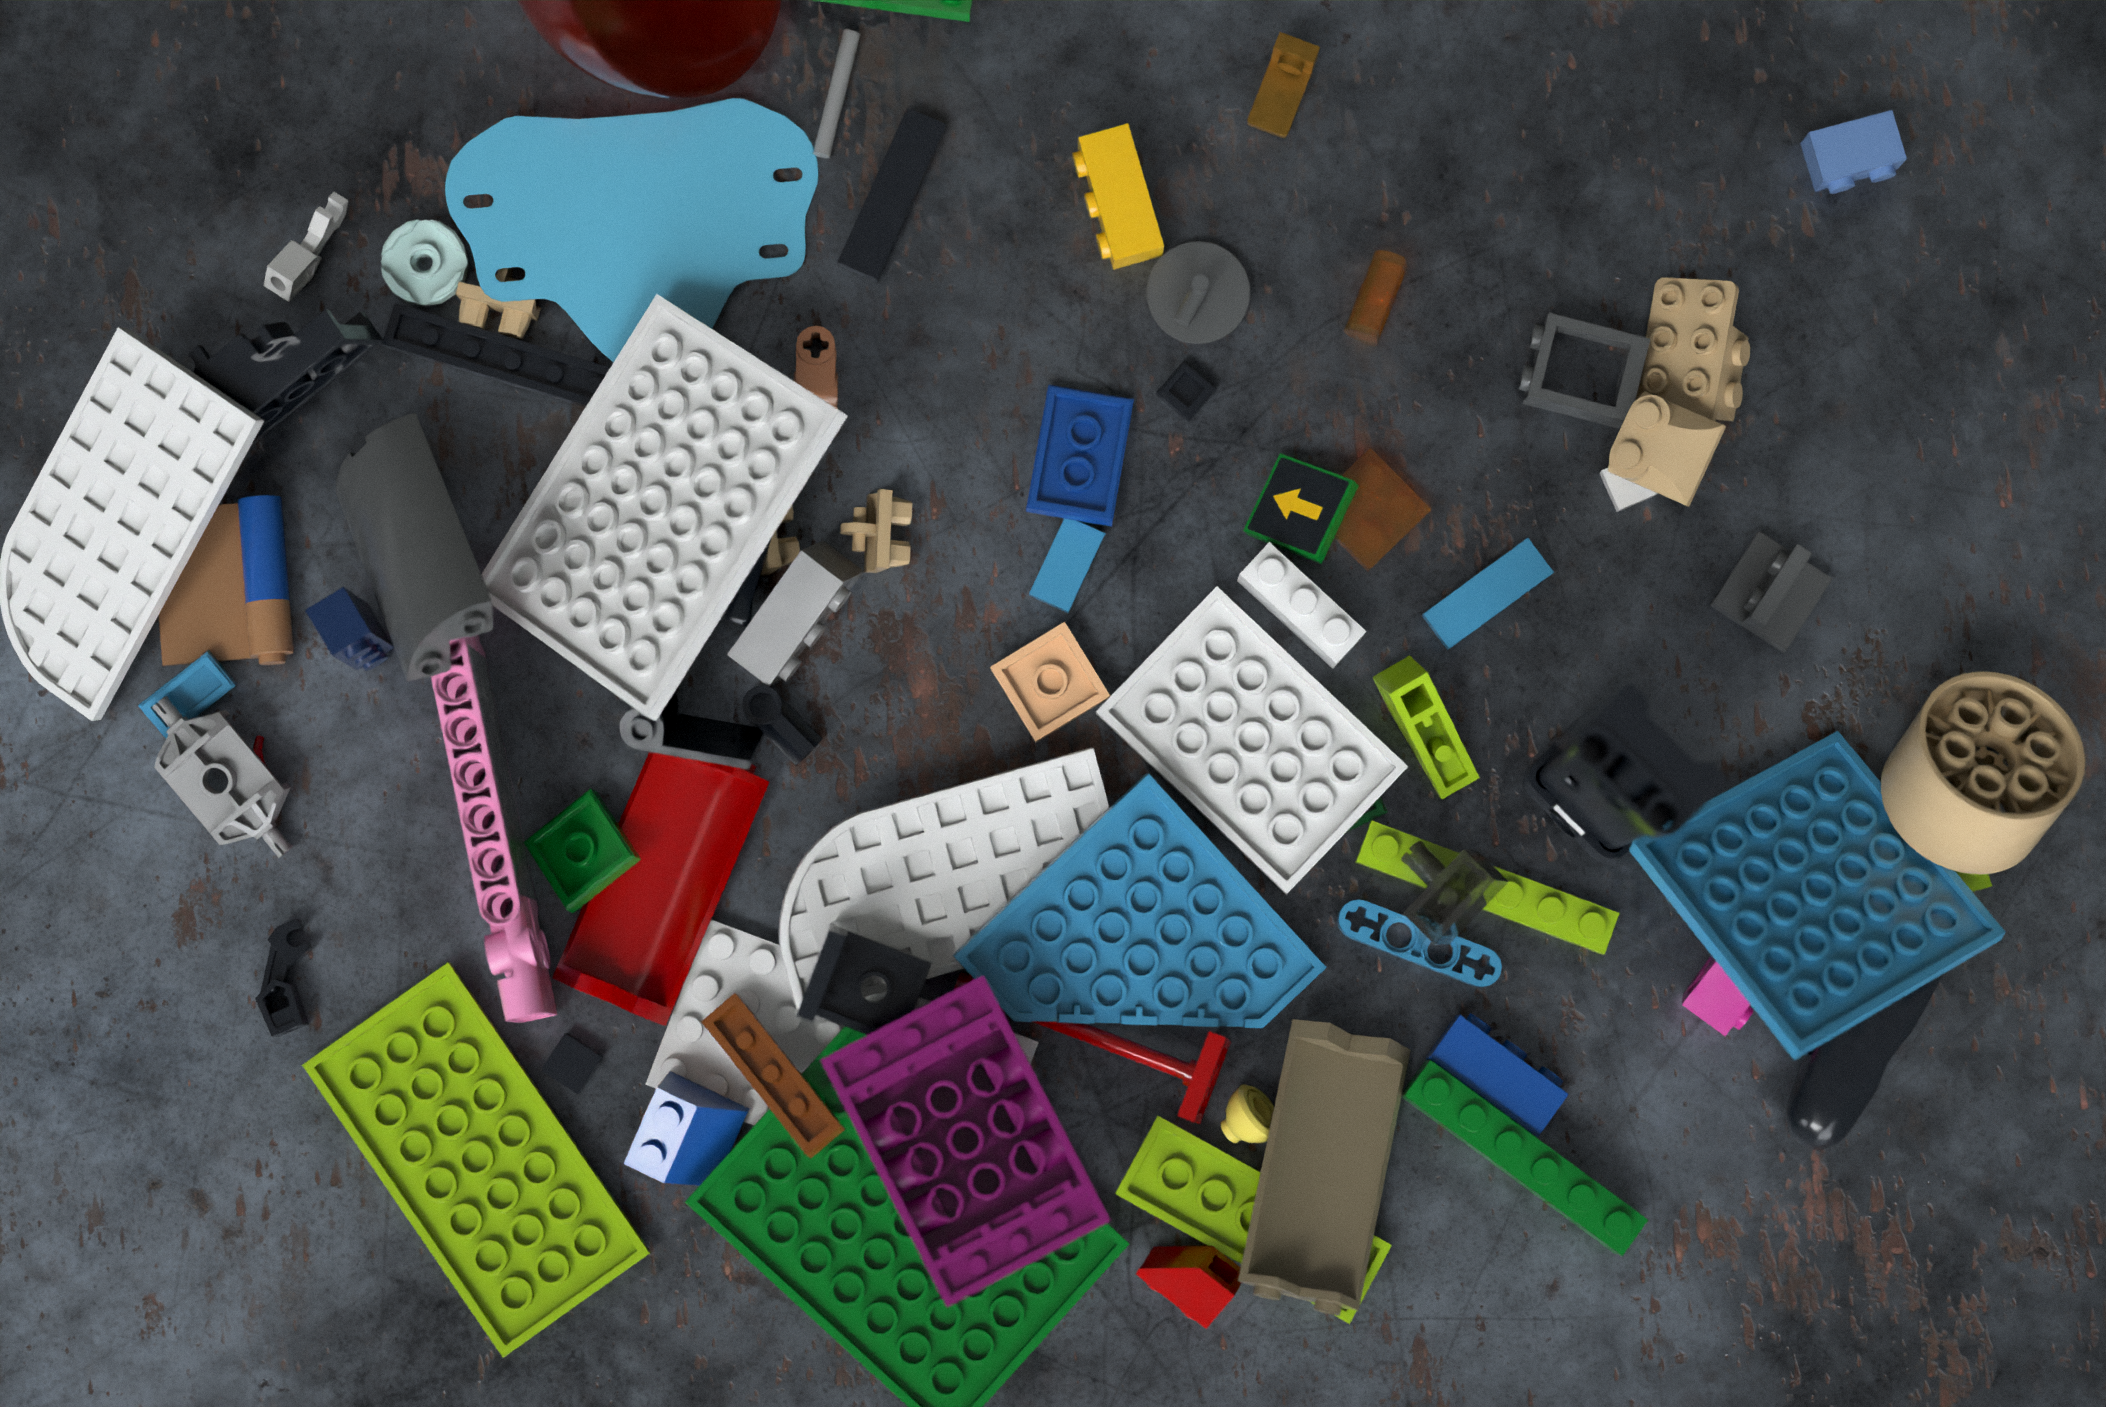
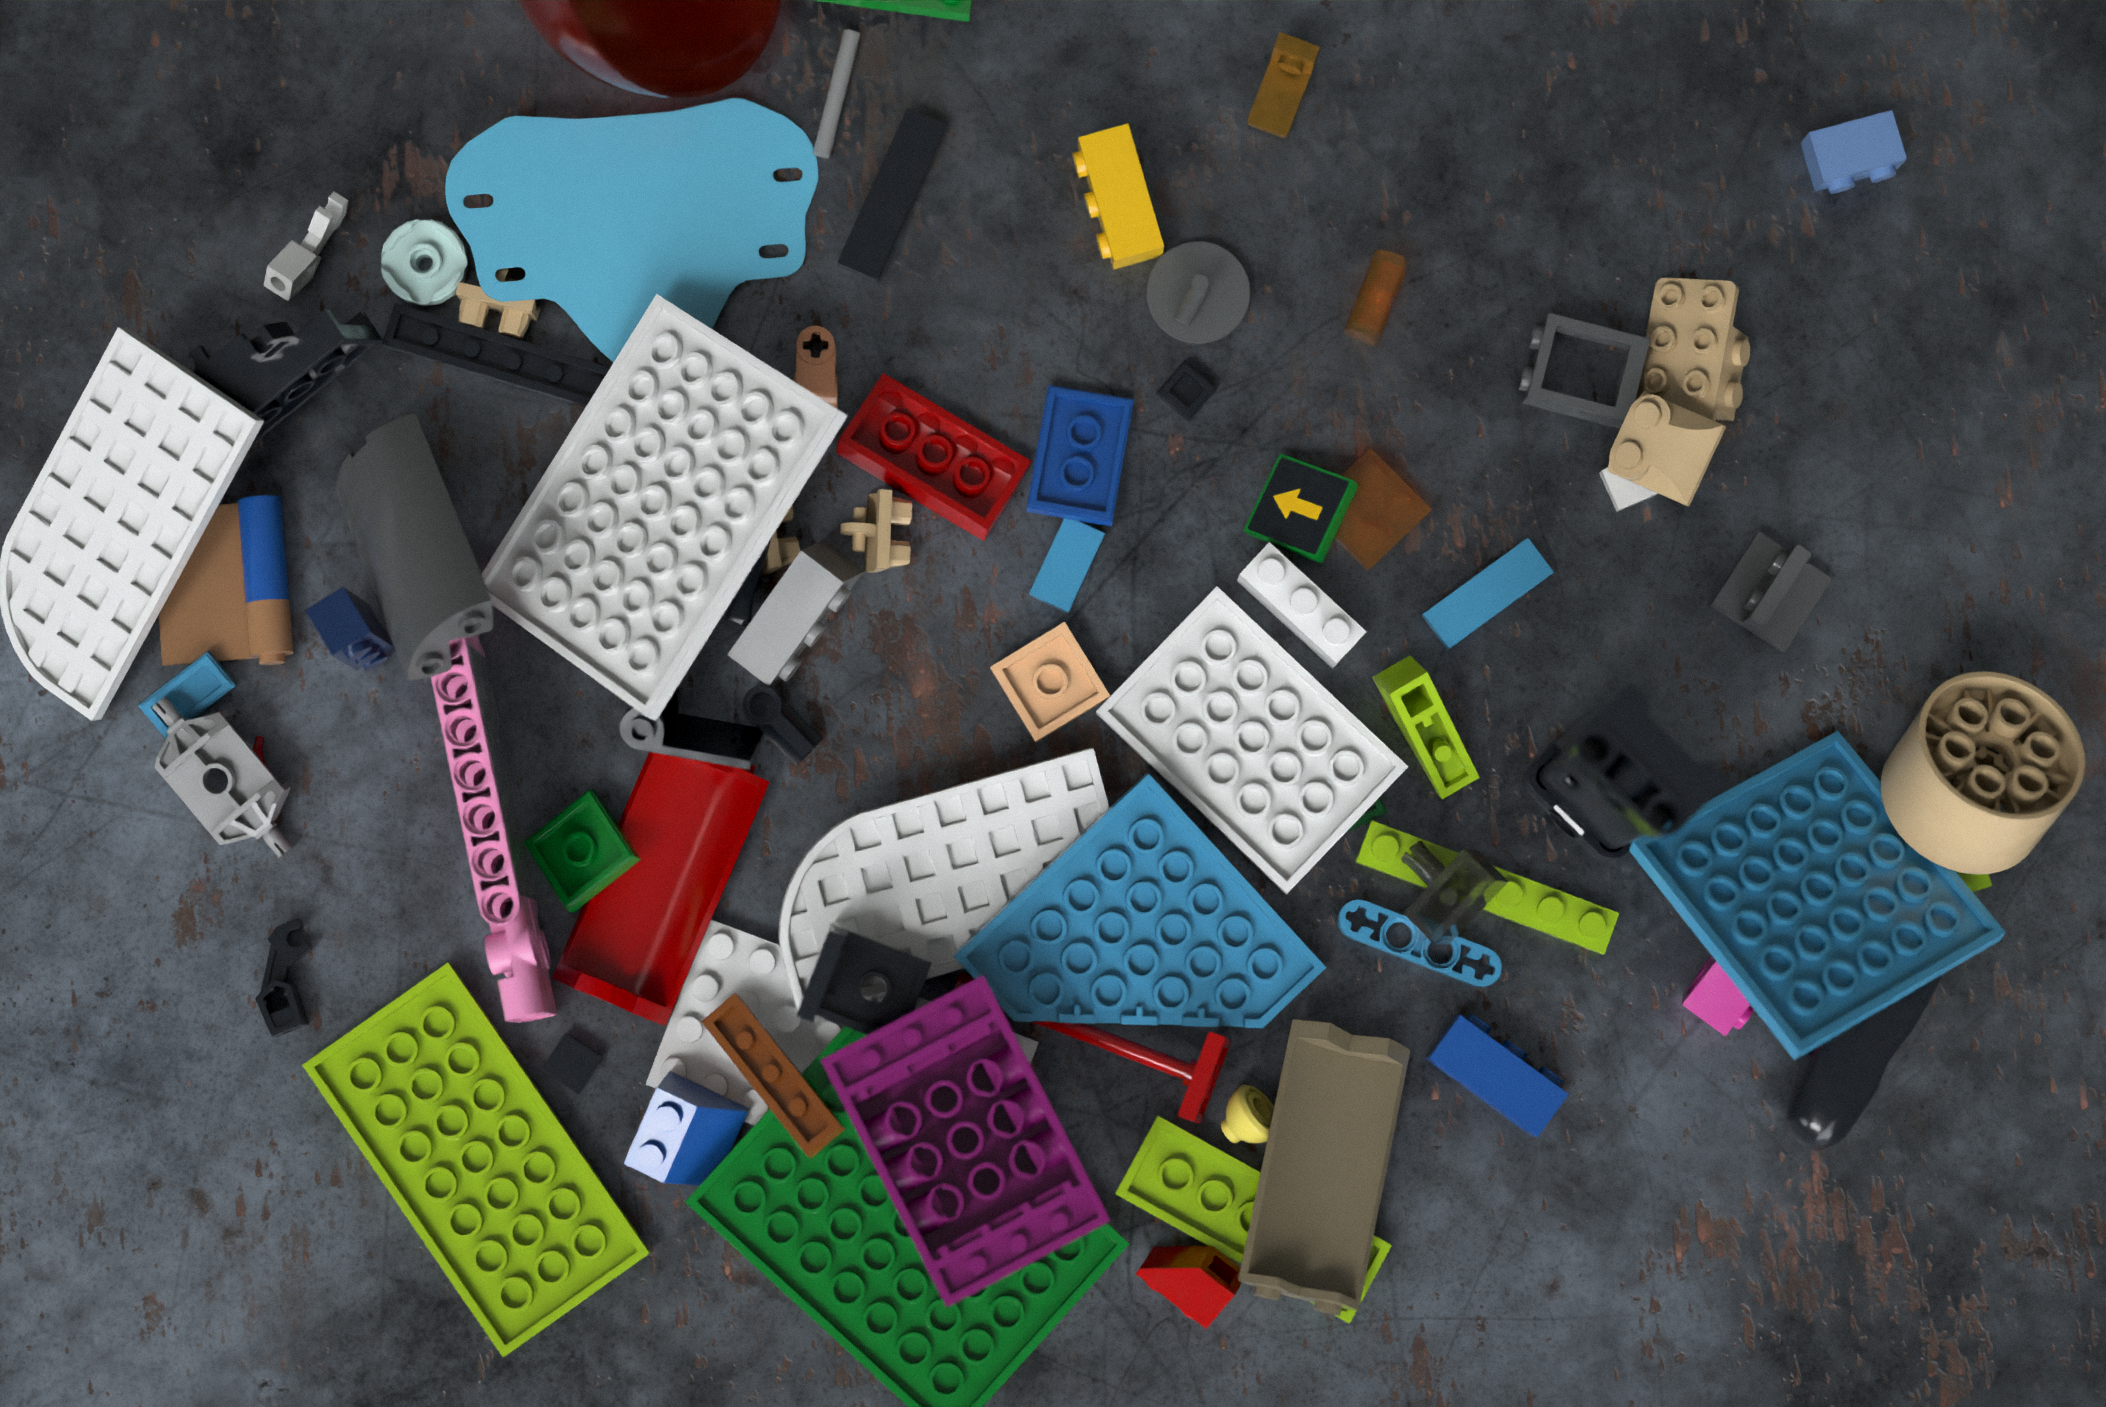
green brick [1401,1060,1648,1256] -> none
none -> red slope [836,373,1032,541]

